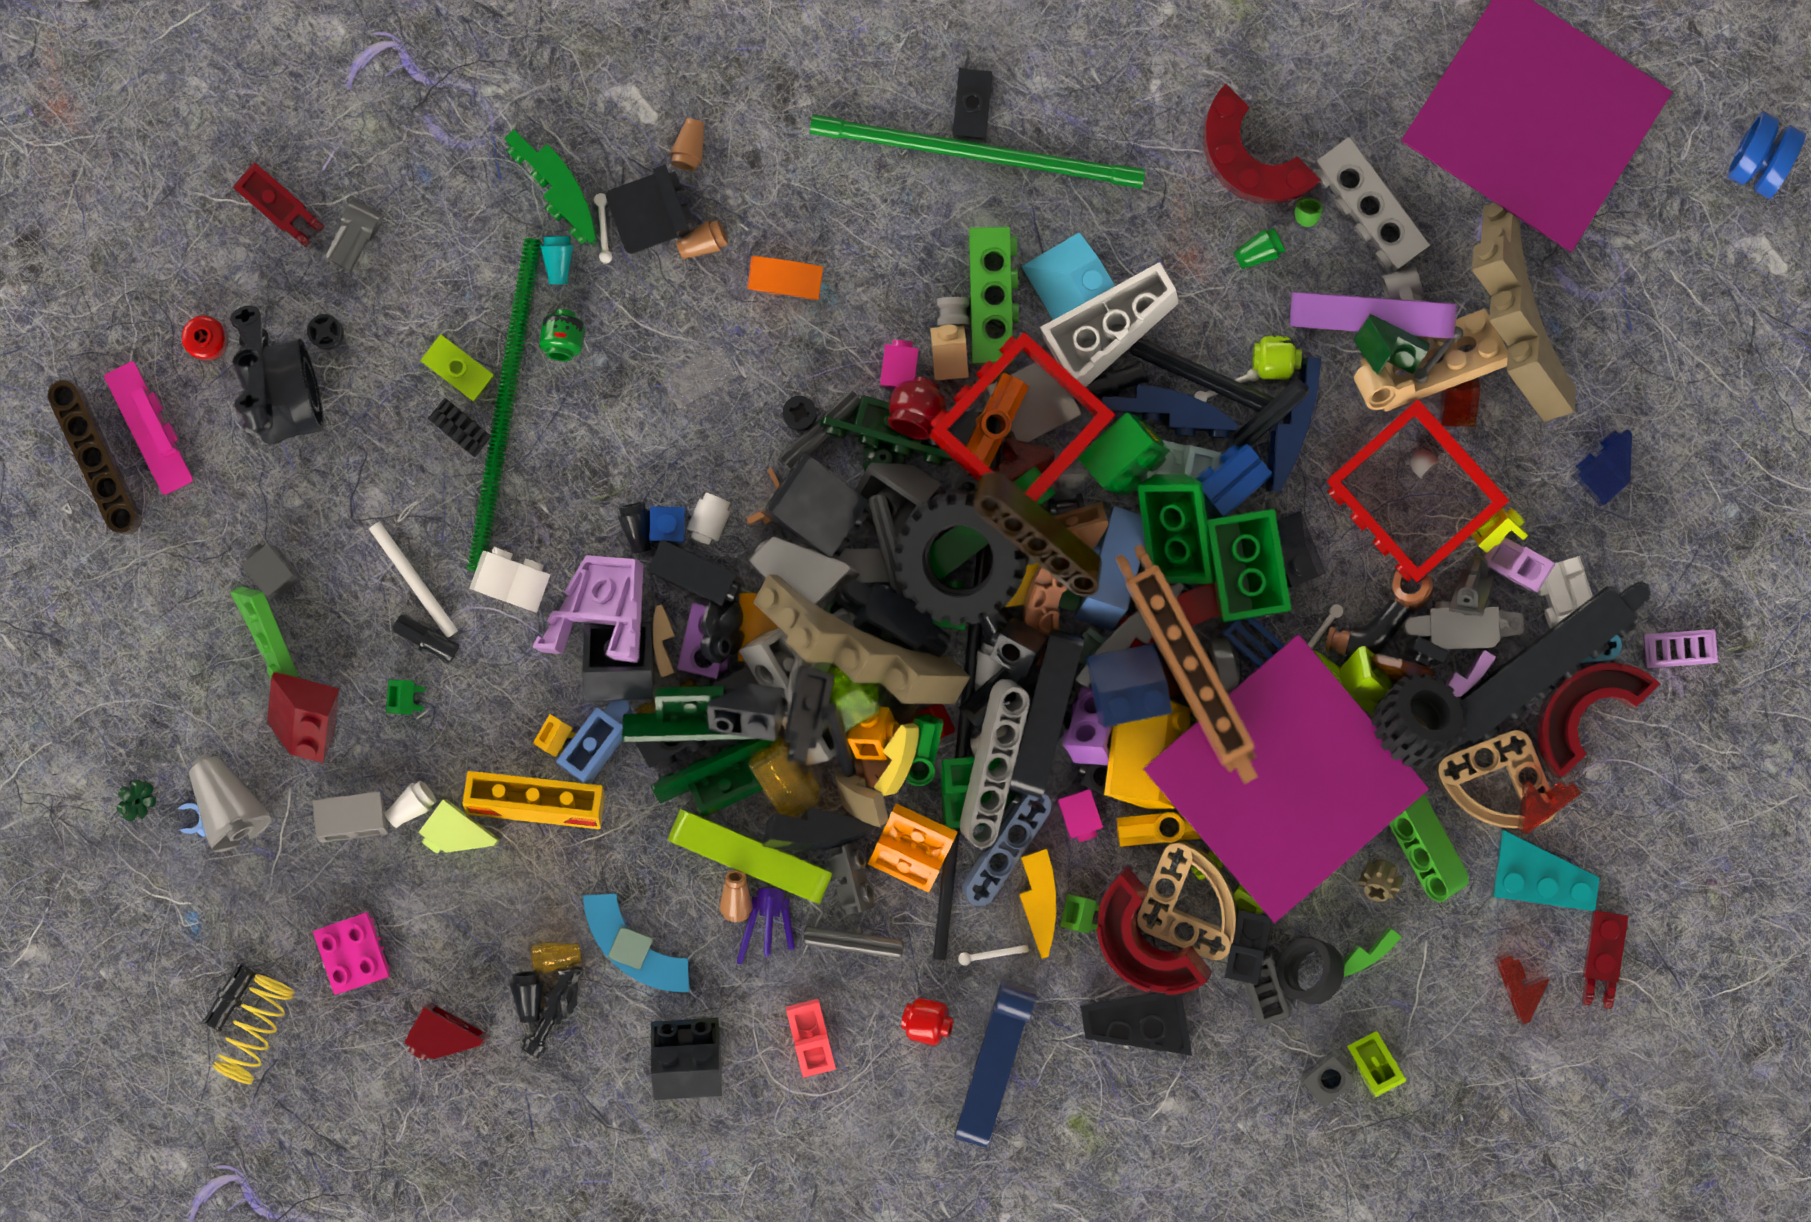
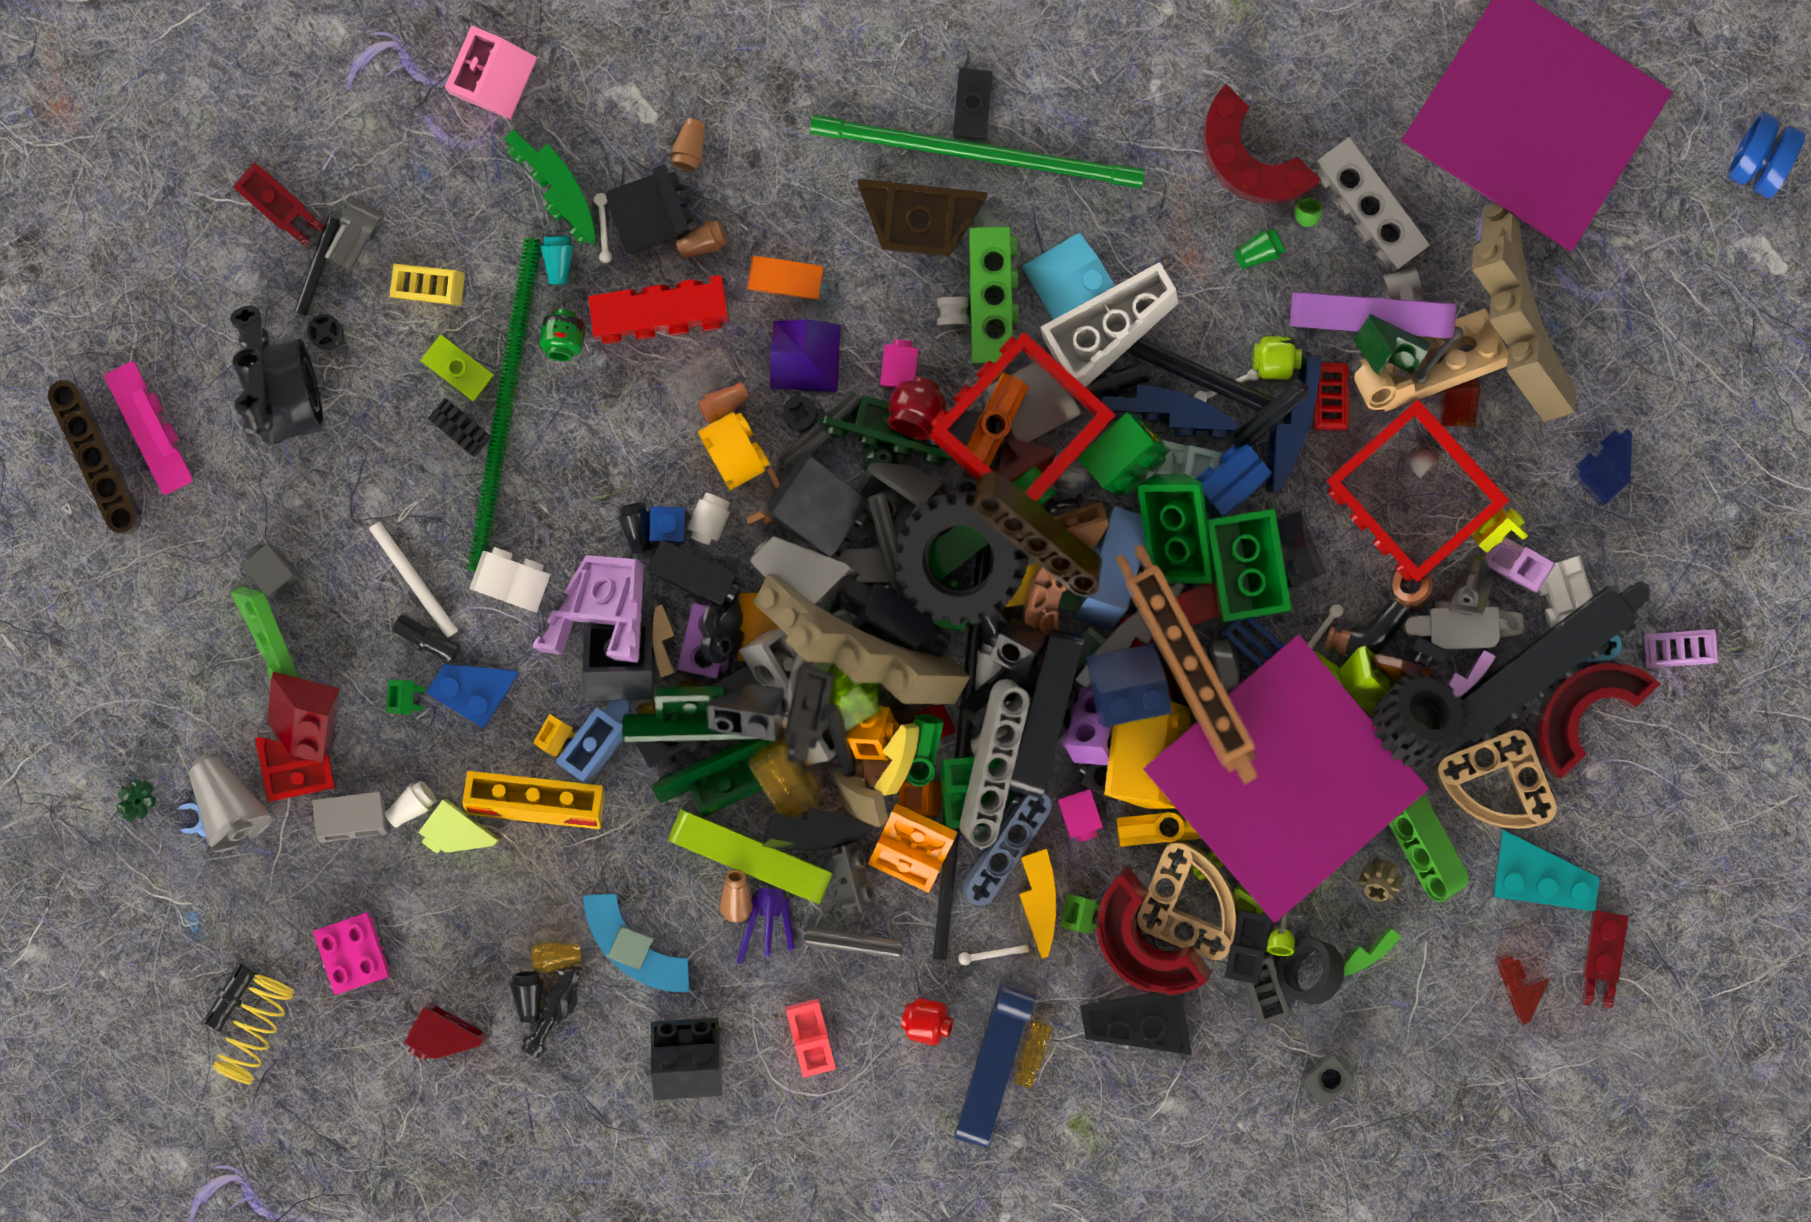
red head [181,315,229,361] -> none
tan brick [930,324,969,380] -> none
lime slope [1347,1031,1406,1097] -> none
clear red slope [1518,781,1582,834] -> none
none -> red wing [255,737,336,802]
none -> black bar [294,216,340,316]
none -> light yellow slope [389,263,465,306]
none -> blue wing [426,664,519,729]
none -> bright pink slope [445,25,537,120]
none -> red wedge [588,275,729,344]
none -> nougat cone [697,382,750,424]
none -> yellow brick [697,412,770,490]
none -> dark purple slope [770,319,841,392]
none -> dark brown wing [858,179,988,258]
none -> orange slope [898,780,941,816]
none -> clear yellow axle [1014,1022,1052,1088]
none -> lime hinge [1267,912,1295,956]
none -> red slope [1312,363,1349,431]

